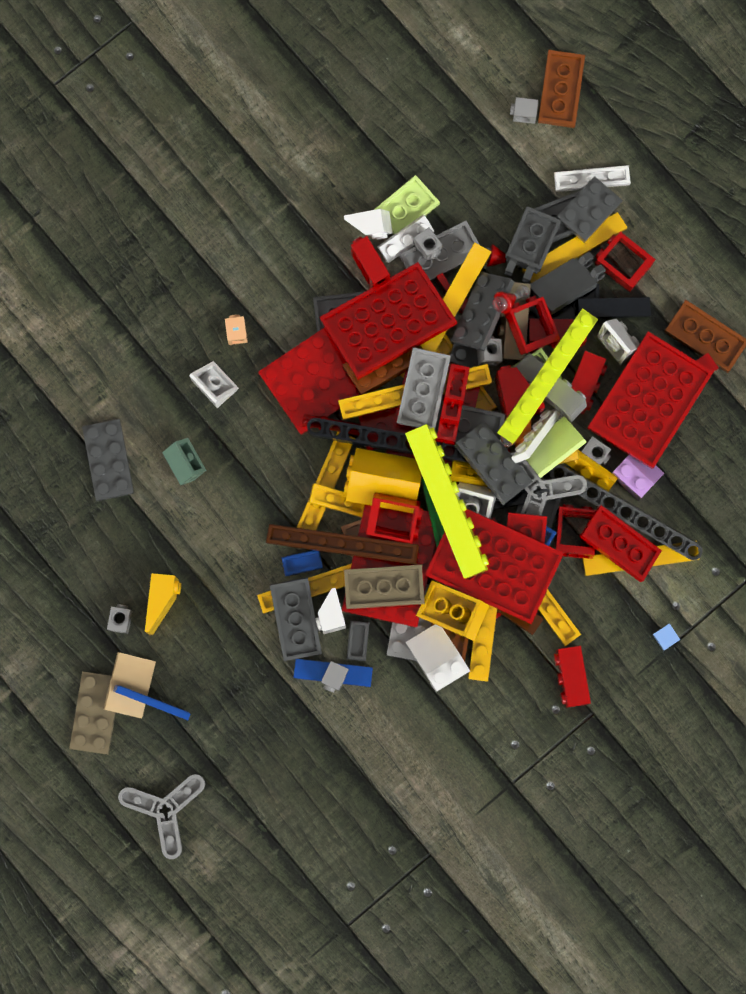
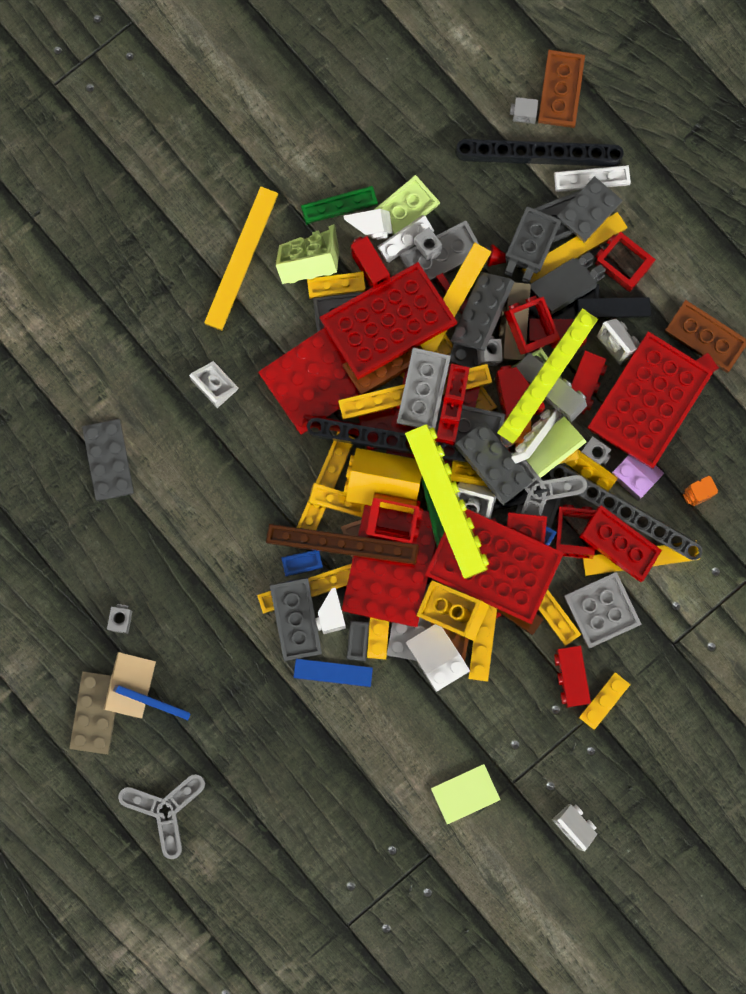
yellow slope [145,573,181,635] -> none
sand green brick [162,438,207,485] -> none
light nougat brick [225,315,248,345] -> none
light grey brick [321,661,349,693] -> none
dark tan plate [344,565,425,609] -> none
clear piece [493,285,530,314] -> none
light blue tile [653,623,680,651] -> none
none -> yellow tile [204,187,278,331]
none -> yellowish green wedge [276,224,339,284]
none -> green tile [301,186,378,225]
none -> yellow plate [307,272,366,299]
none -> yellow plate [367,618,389,660]
none -> yellowish green tile [431,764,500,824]
none -> black beam [456,139,624,167]
none -> white slope [552,804,597,851]
none -> light grey plate [564,572,642,649]
none -> yellow plate [578,672,631,730]
none -> orange brick [683,476,718,507]

